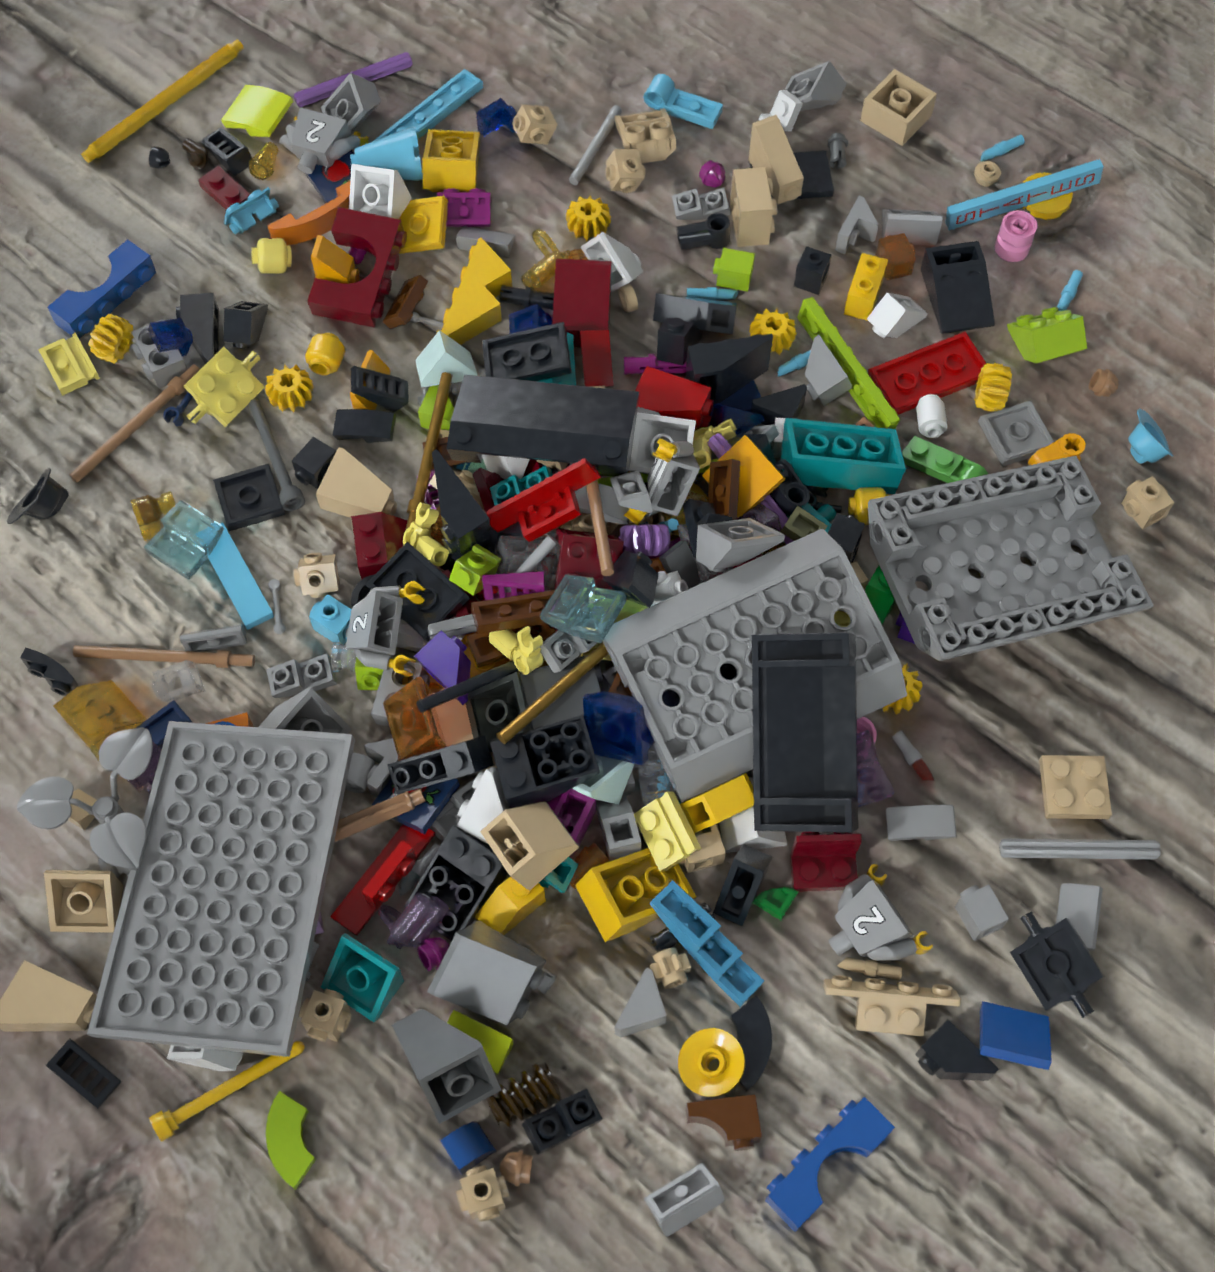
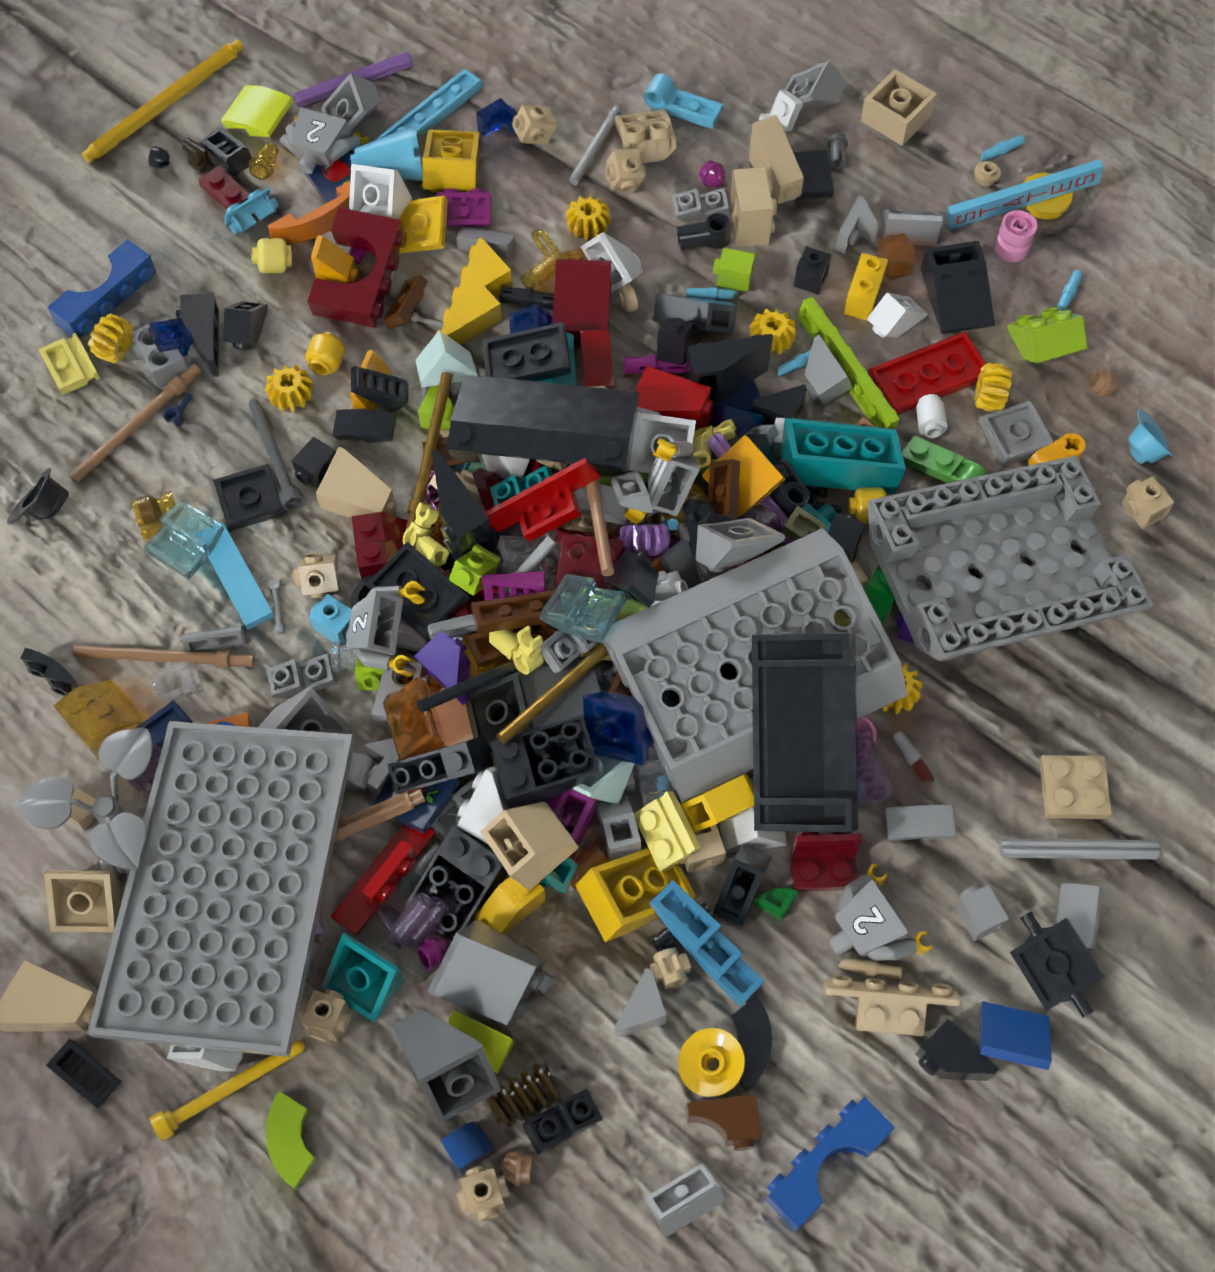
light yellow plate [183,347,265,427] -> none

